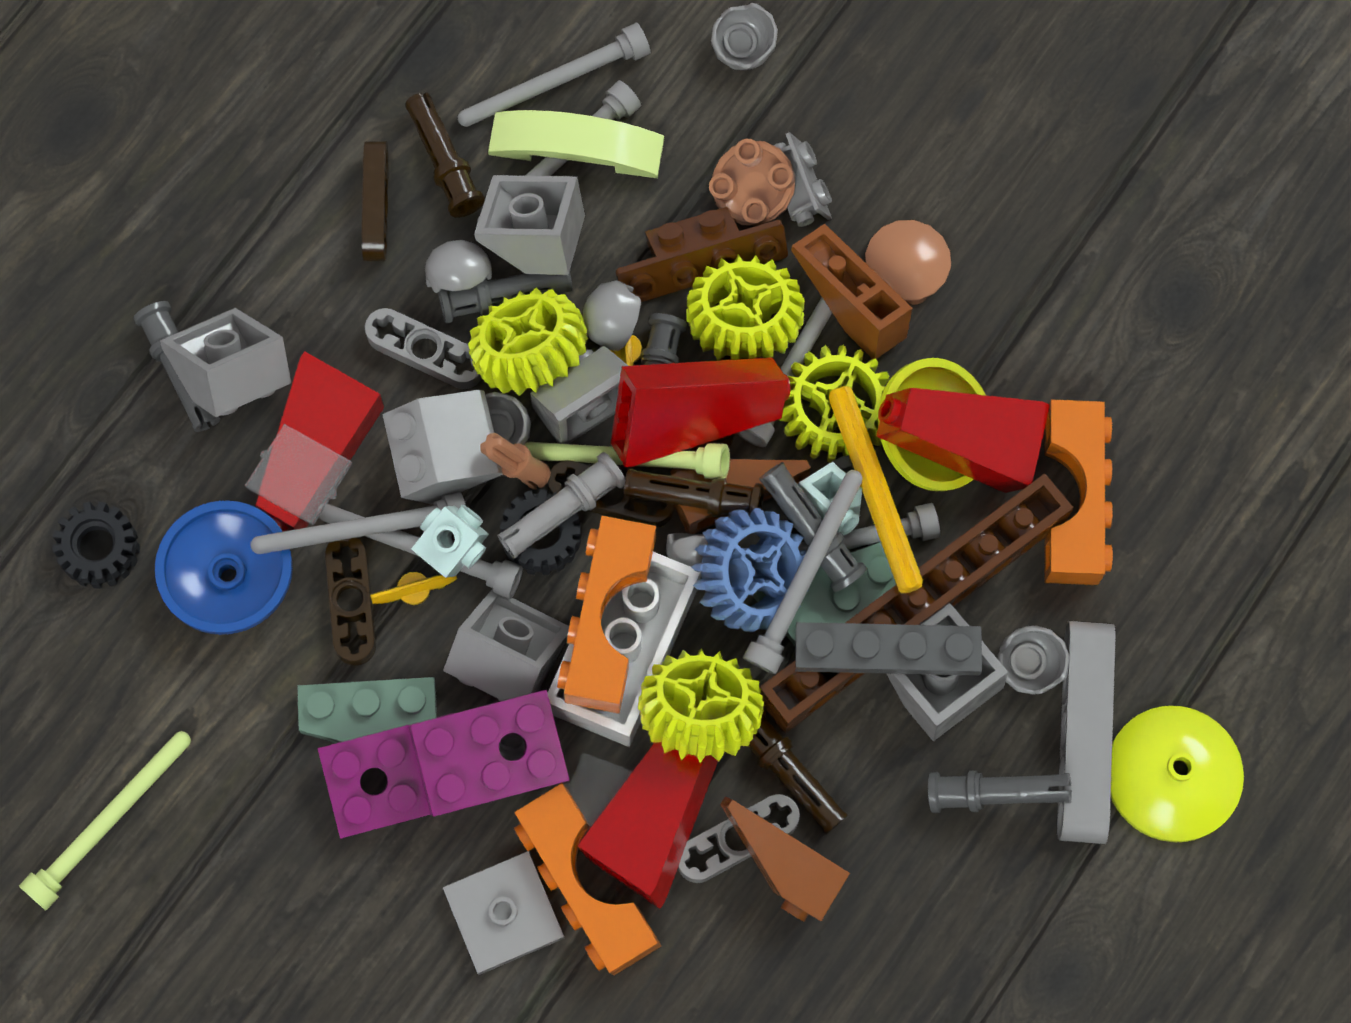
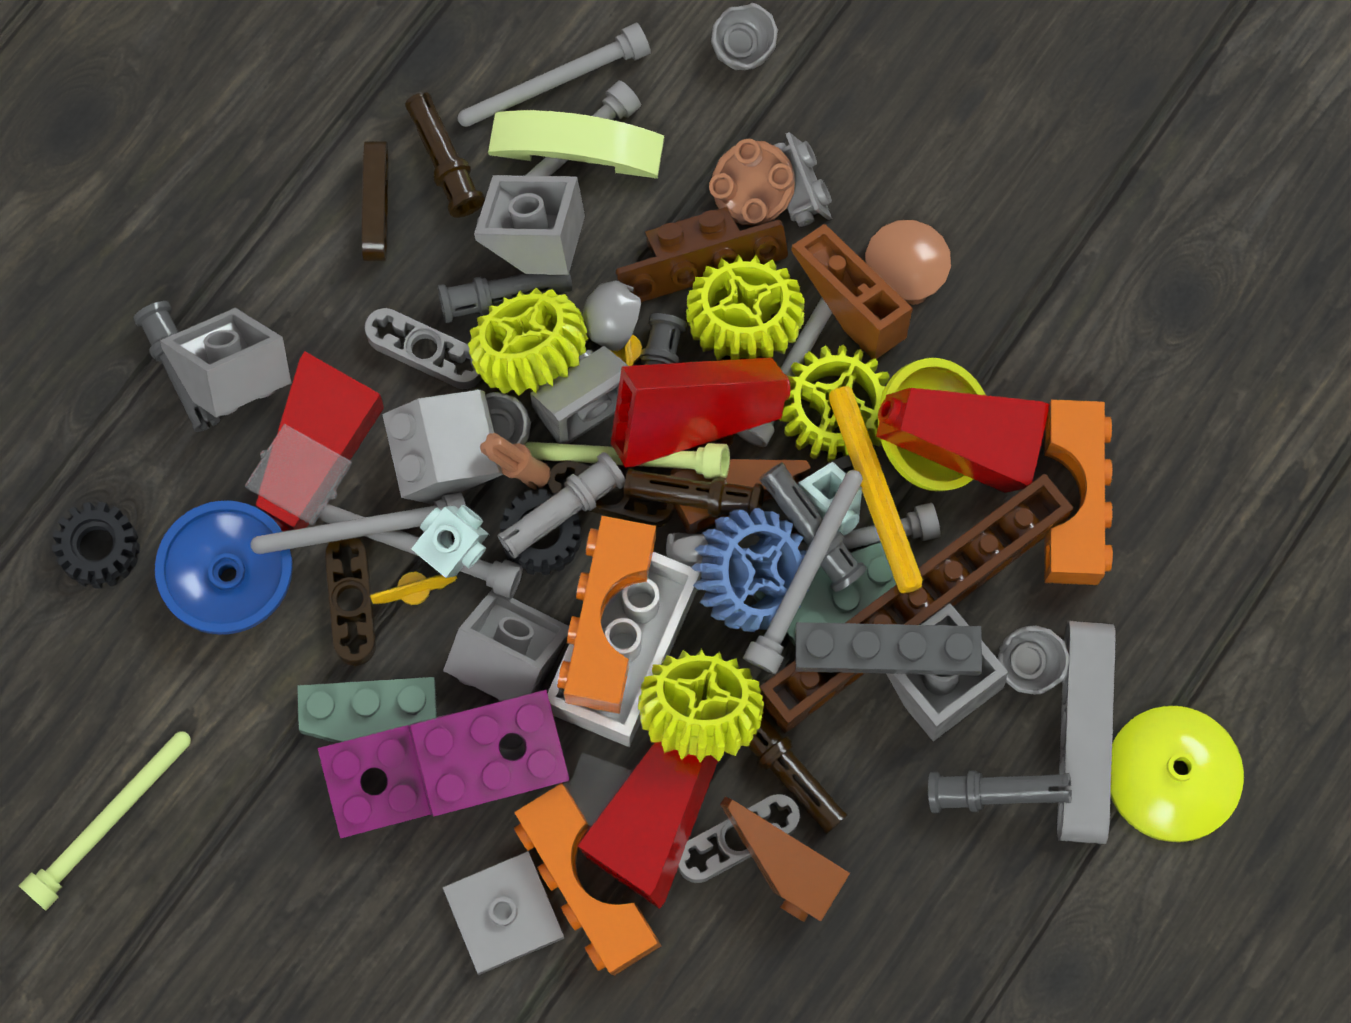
light grey hair [425,240,492,293] -> none

